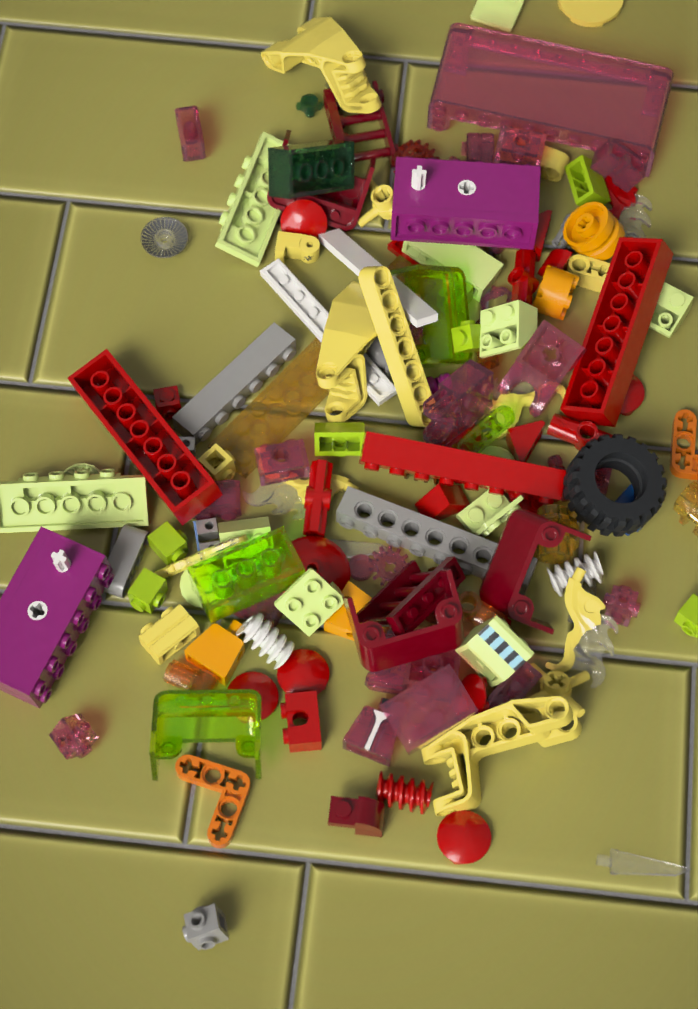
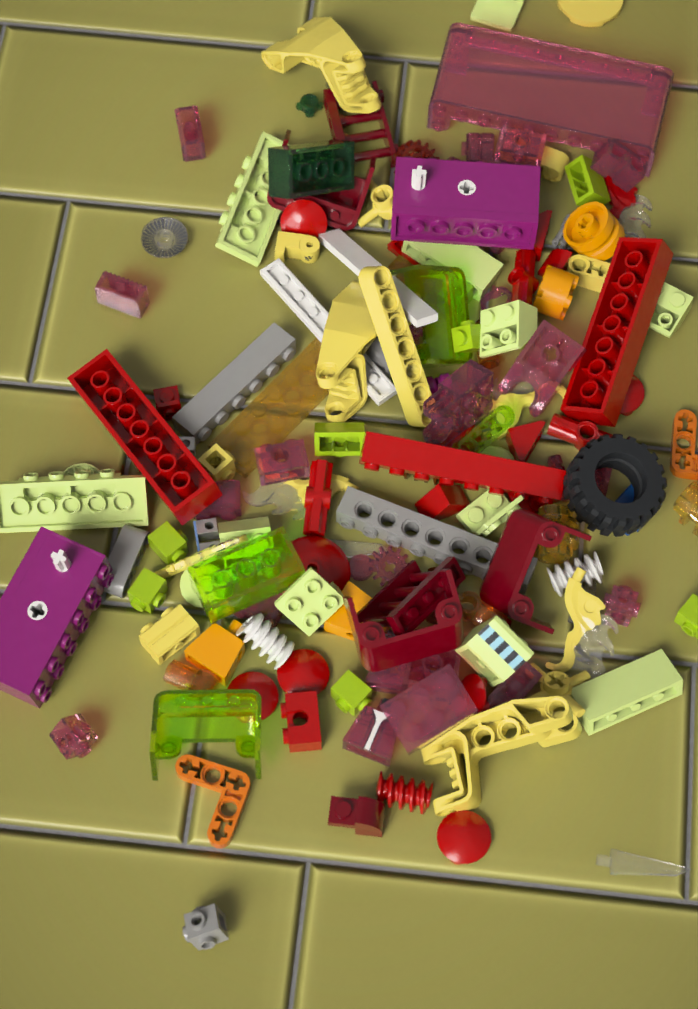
none -> clear pink brick [94,271,150,319]
none -> lime brick [331,669,372,717]
none -> yellowish green brick [571,649,683,736]

